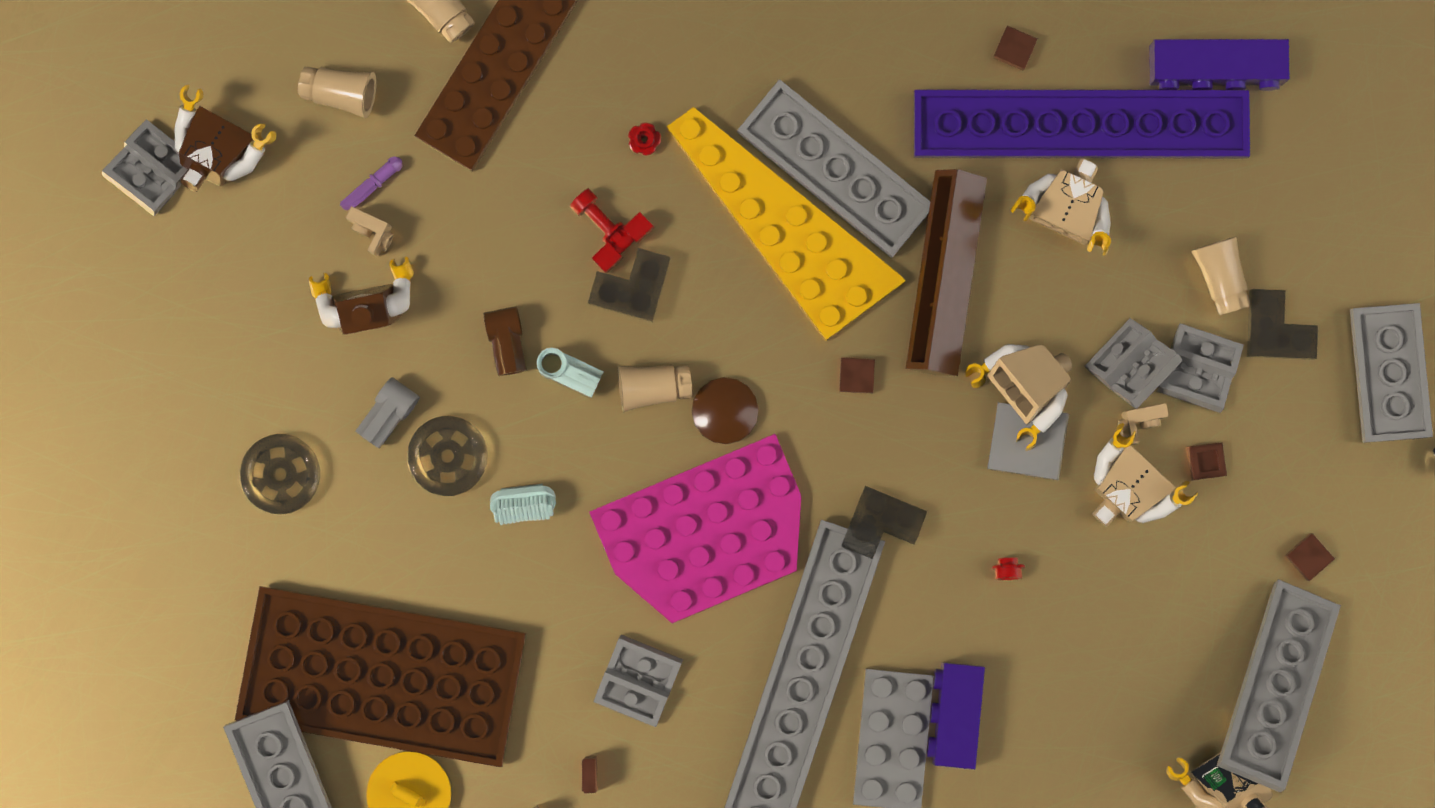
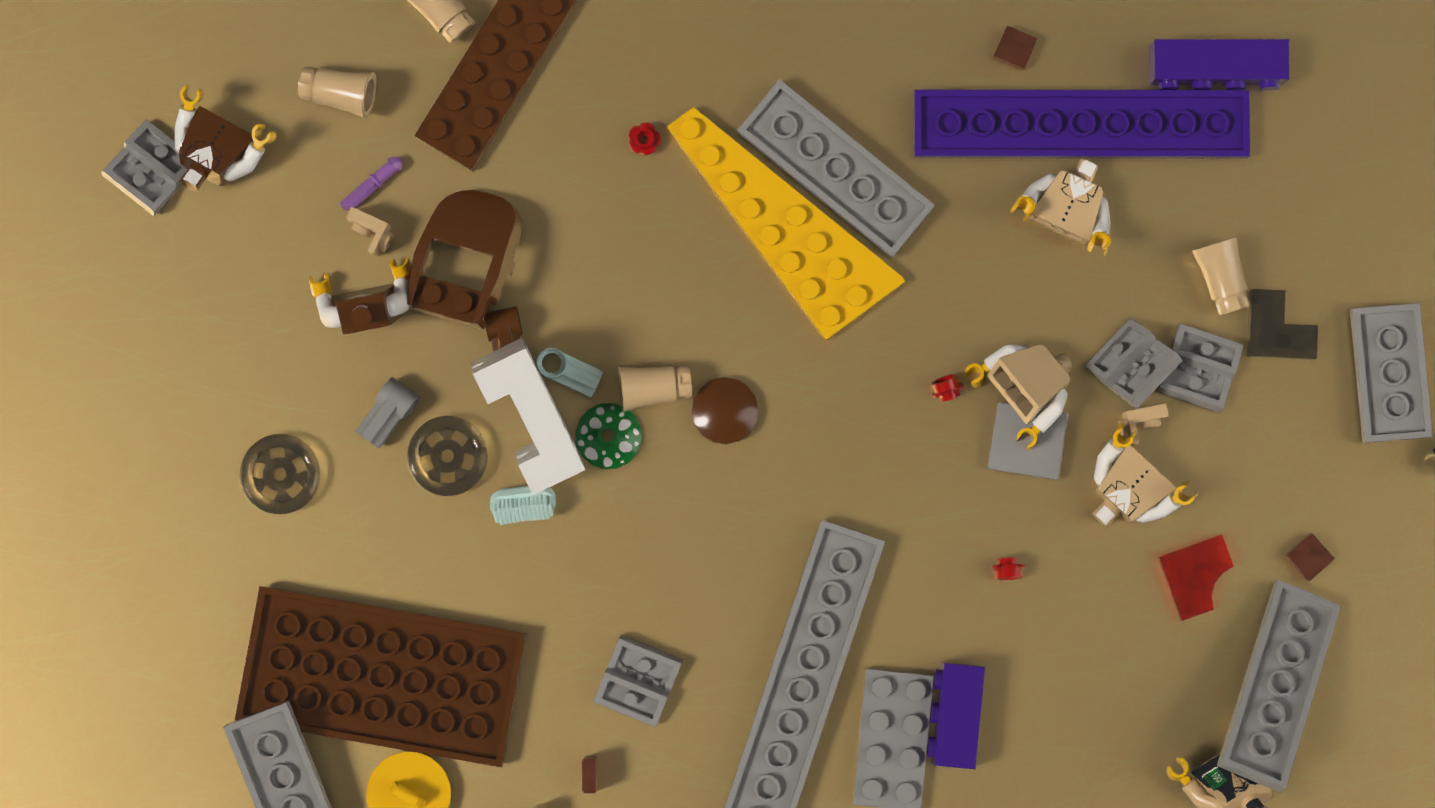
red bar [570,188,655,274] -> none
clear smoke plate [588,248,671,323] -> none
dark pink plate [589,434,801,623] -> none
copper tile [839,358,875,394] -> none
clear smoke plate [841,486,927,559] -> none
reddish brown brick [906,169,987,376] -> none
copper tile [1187,442,1227,481] -> none
none -> reddish brown slope [407,190,522,330]
none -> white piece [471,338,585,495]
none -> green dish [575,403,642,469]
none -> red plate [931,374,964,402]
none -> clear red tile [1157,535,1234,621]

